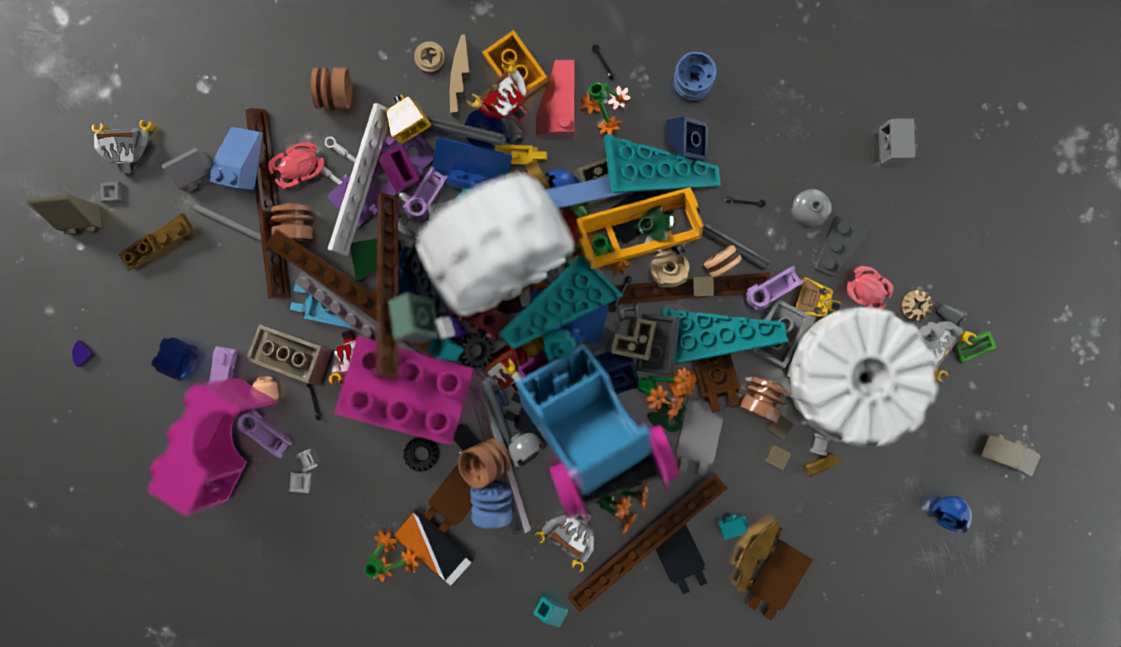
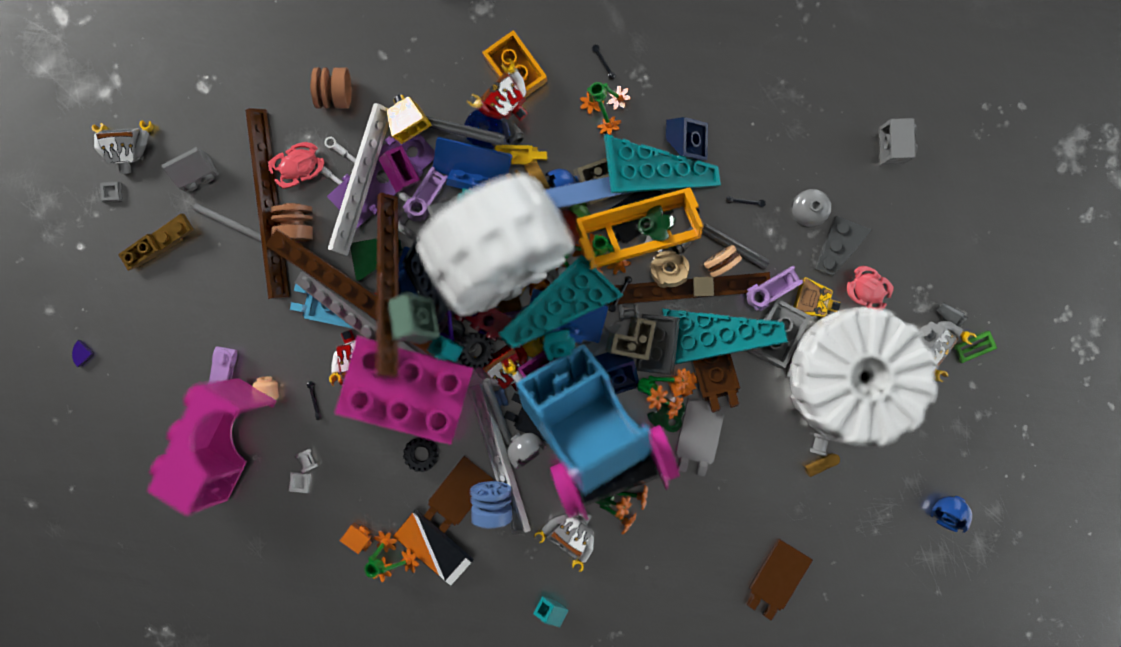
dark tan slope [27,194,102,234] -> none
clear blue brick [151,337,198,381] -> none
medium blue slope [209,127,263,190] -> none
lavender piece [236,409,293,458] -> none
dark tan slope [246,325,333,386] -> none
tan gear [414,41,445,72] -> none
white tile [435,316,456,339] -> none
tan slope [449,34,471,117] -> none
dark purple tile [450,318,468,338] -> none
black brick [453,423,482,451] -> none
nougat wheel [458,438,511,489] -> none
coral wedge [536,60,574,136] -> none
reddish brown plate [567,473,728,612] -> none
black tile [646,524,707,595] -> none
medium blue wheel [673,51,716,101] -> none
teal brick [716,514,748,540] -> none
pearl gold slope [737,521,782,593] -> none
nougat wheel [740,377,791,424] -> none
dark tan tile [765,444,792,470] -> none
dark tan tile [767,415,794,440] -> none
tan gear [902,290,933,321] -> none
dark tan brick [981,434,1040,476] -> none
none -> orange brick [340,522,373,554]

